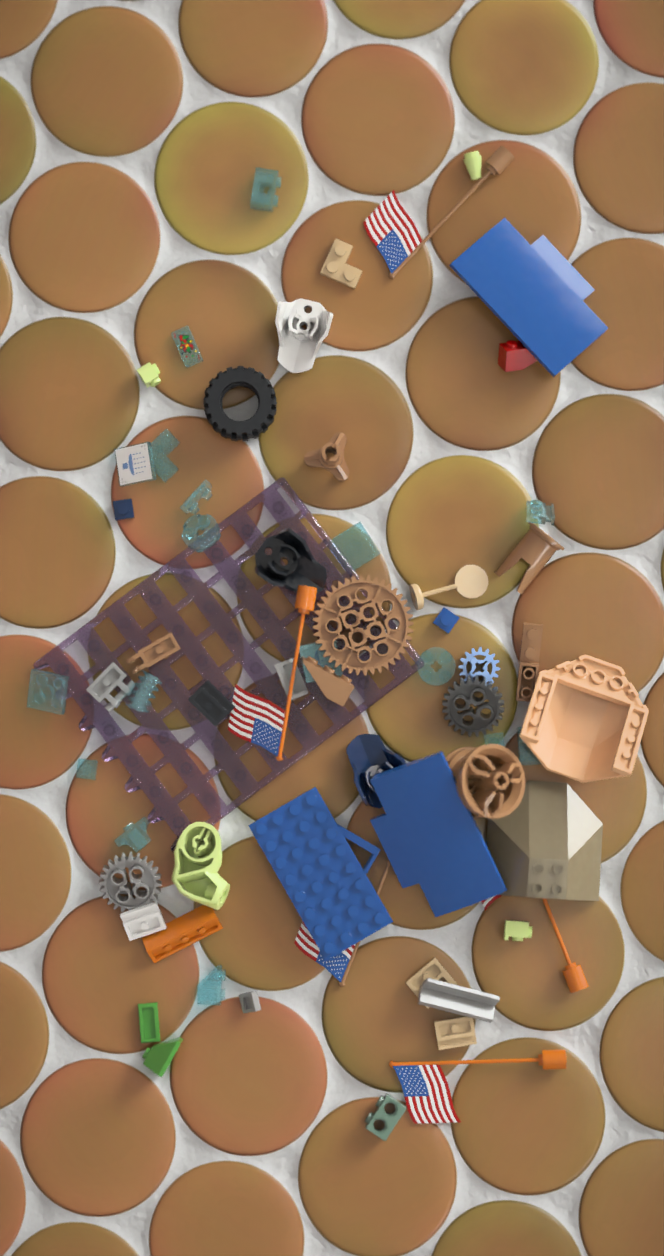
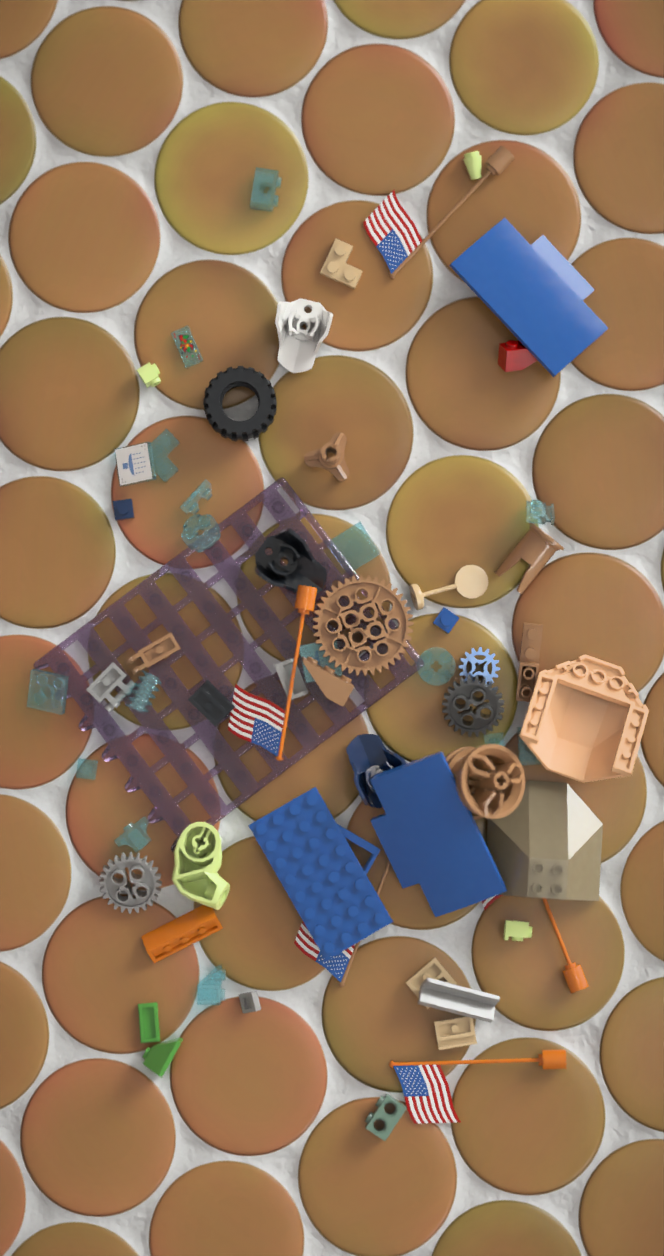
white plate [120,901,166,941] -> none

